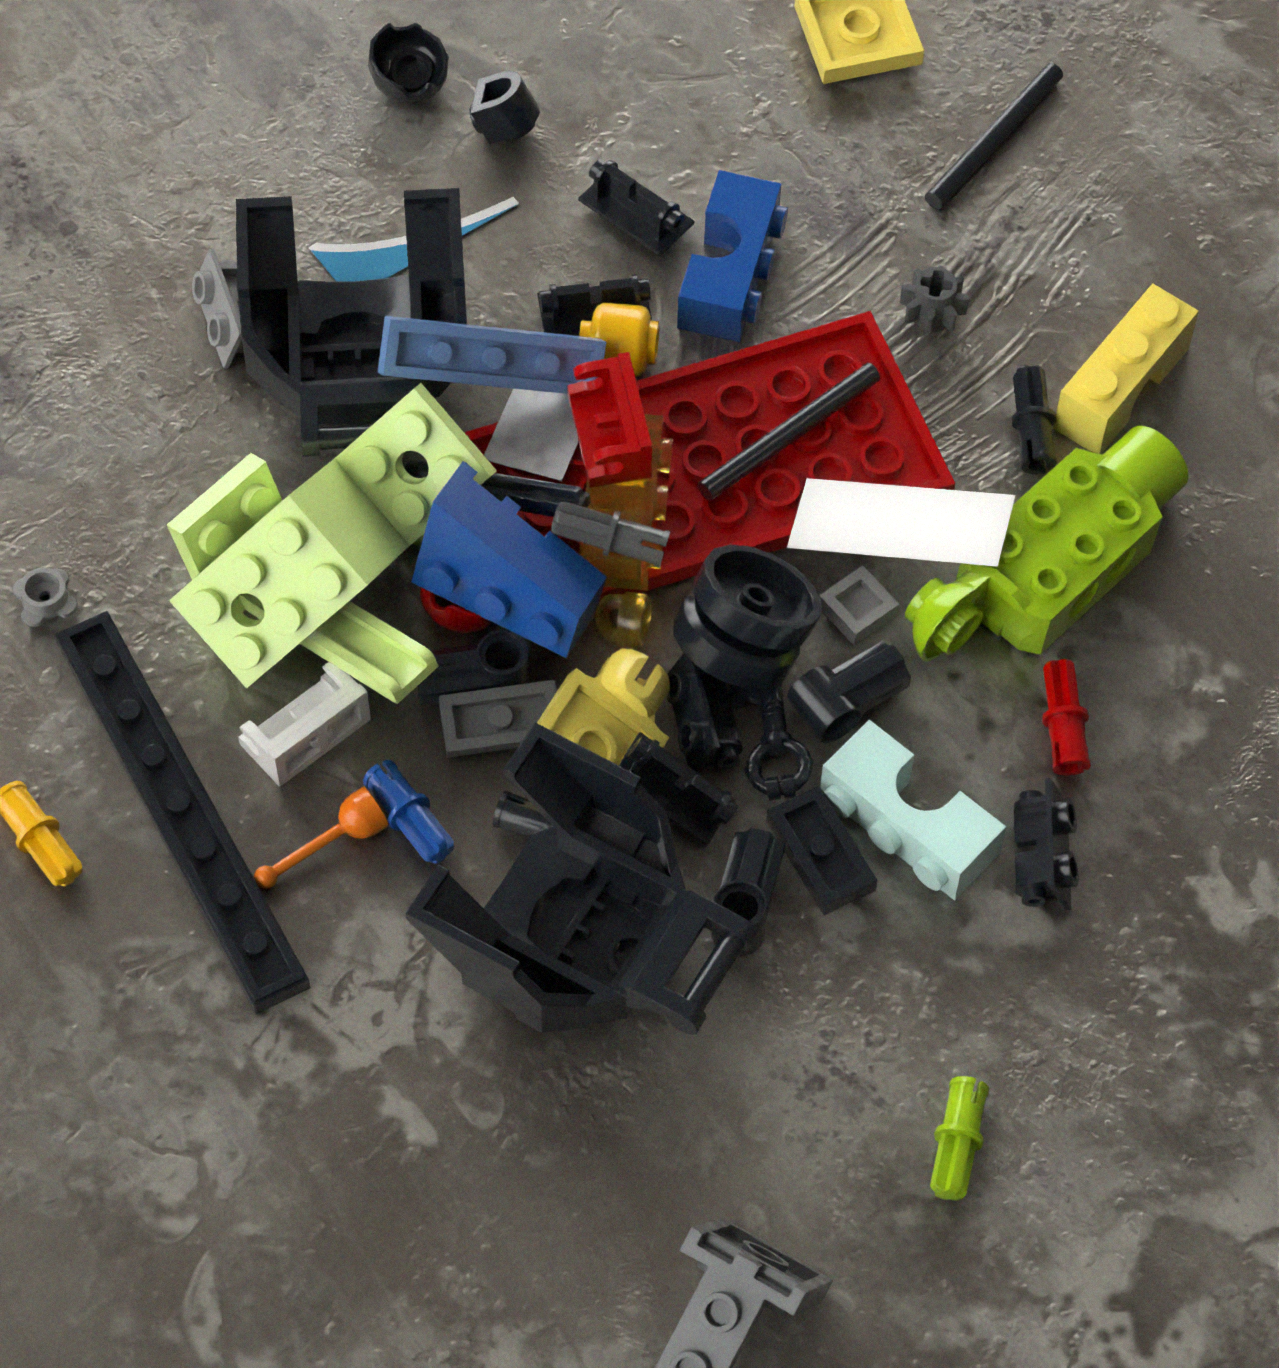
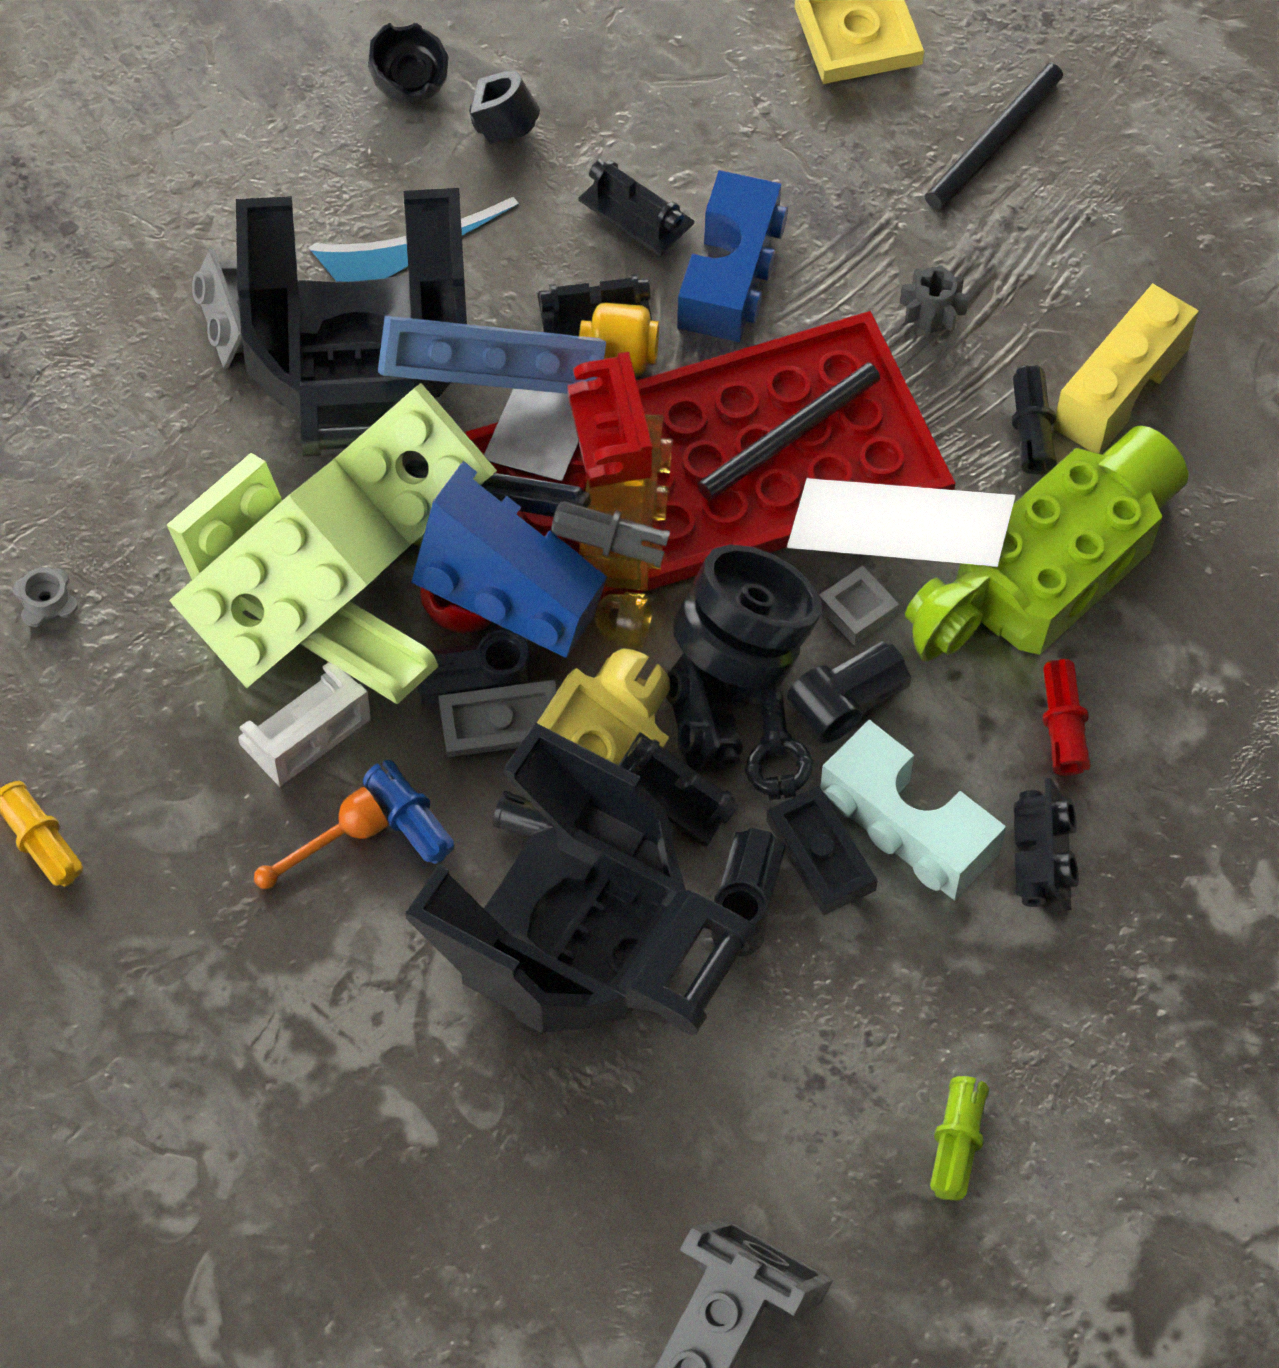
black tile [55,611,310,1014] -> none

